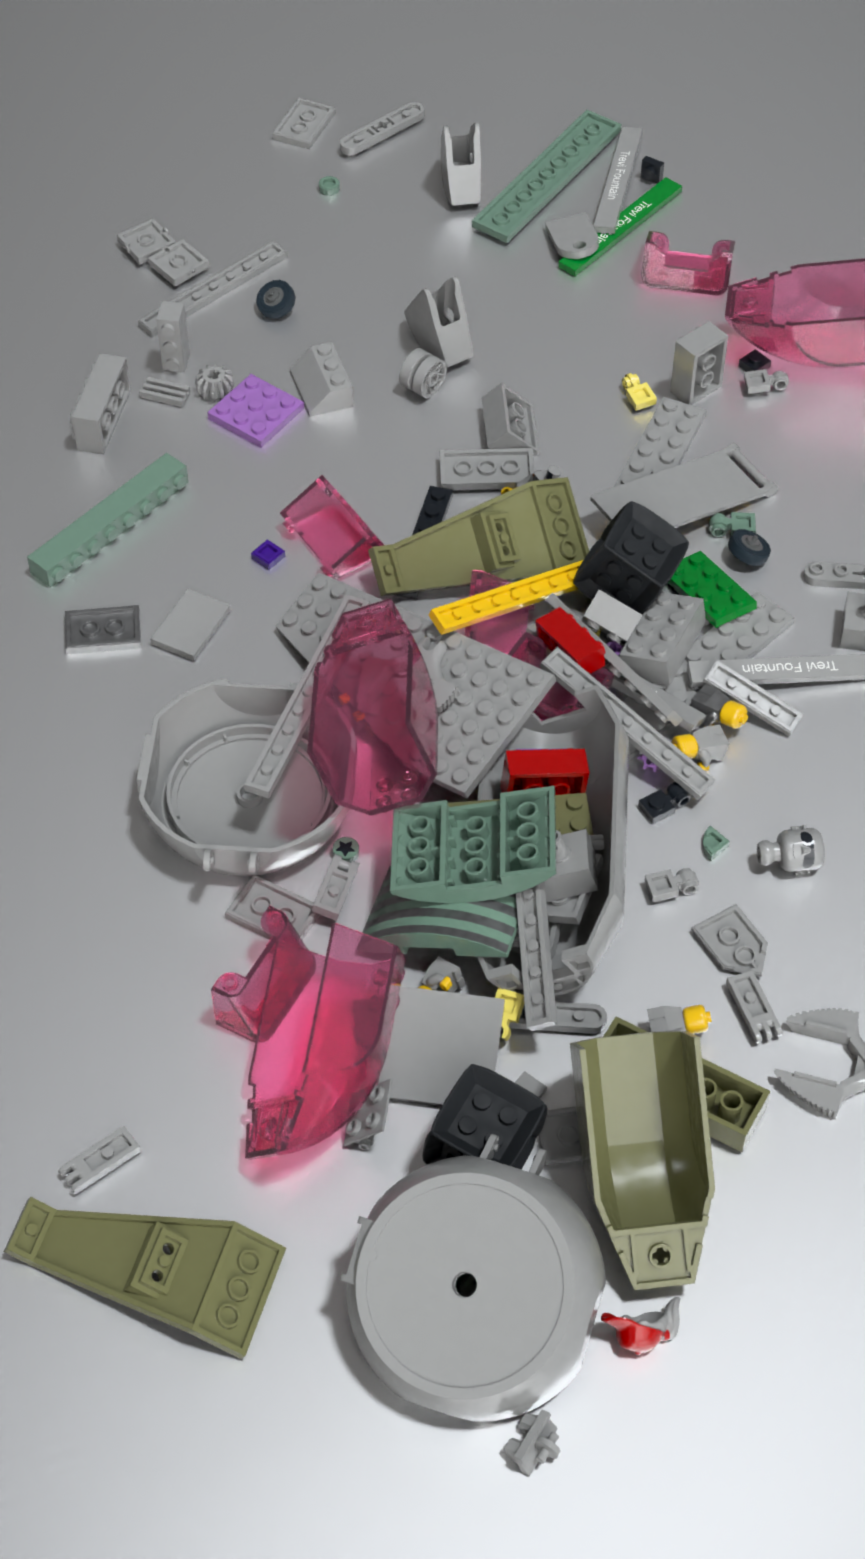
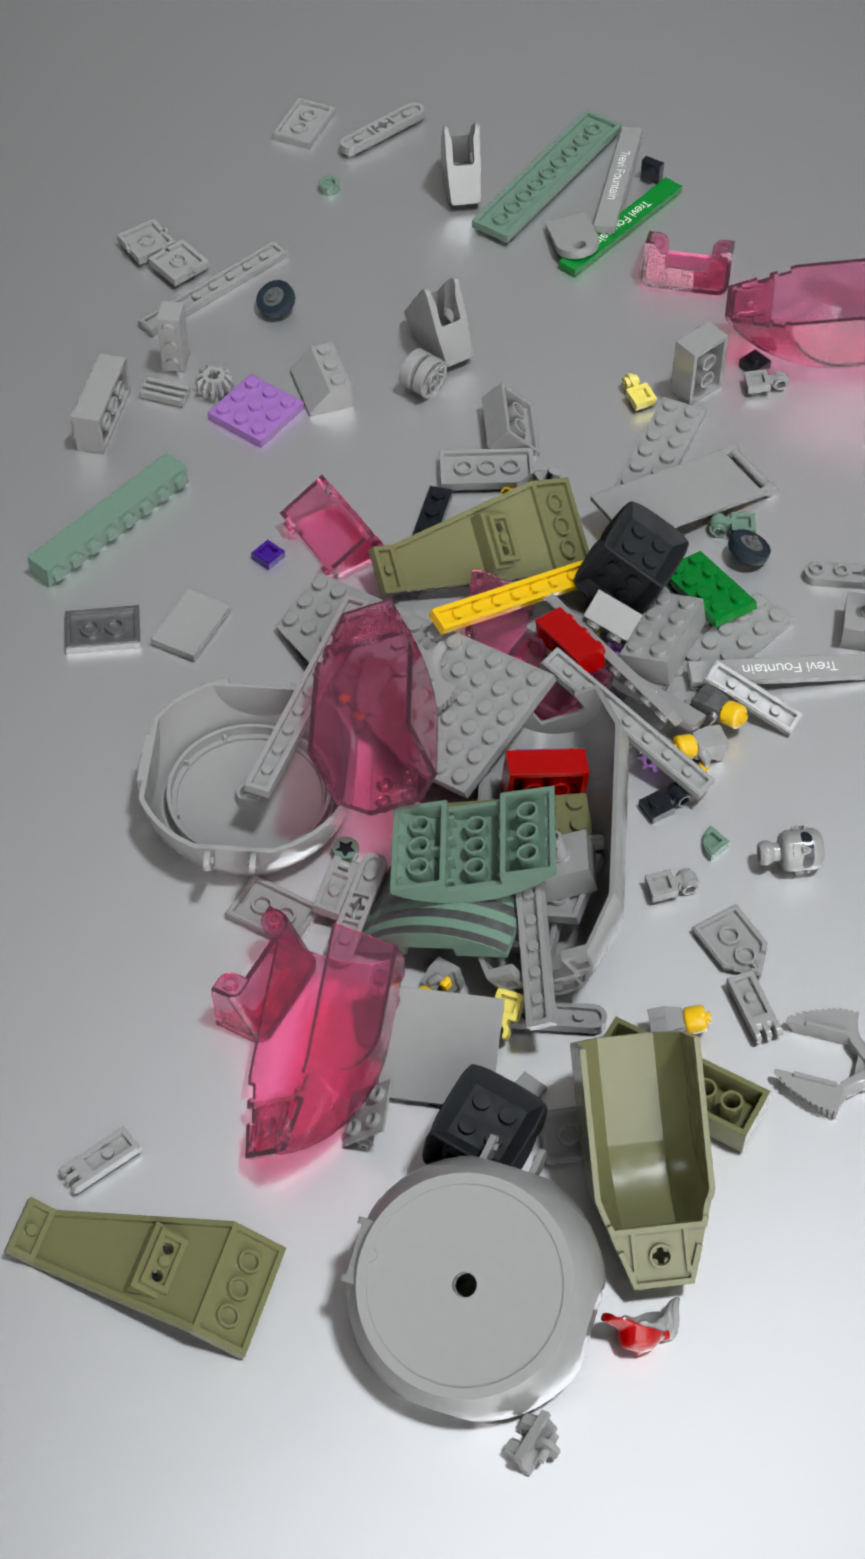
none -> light grey piece [326,853,387,968]

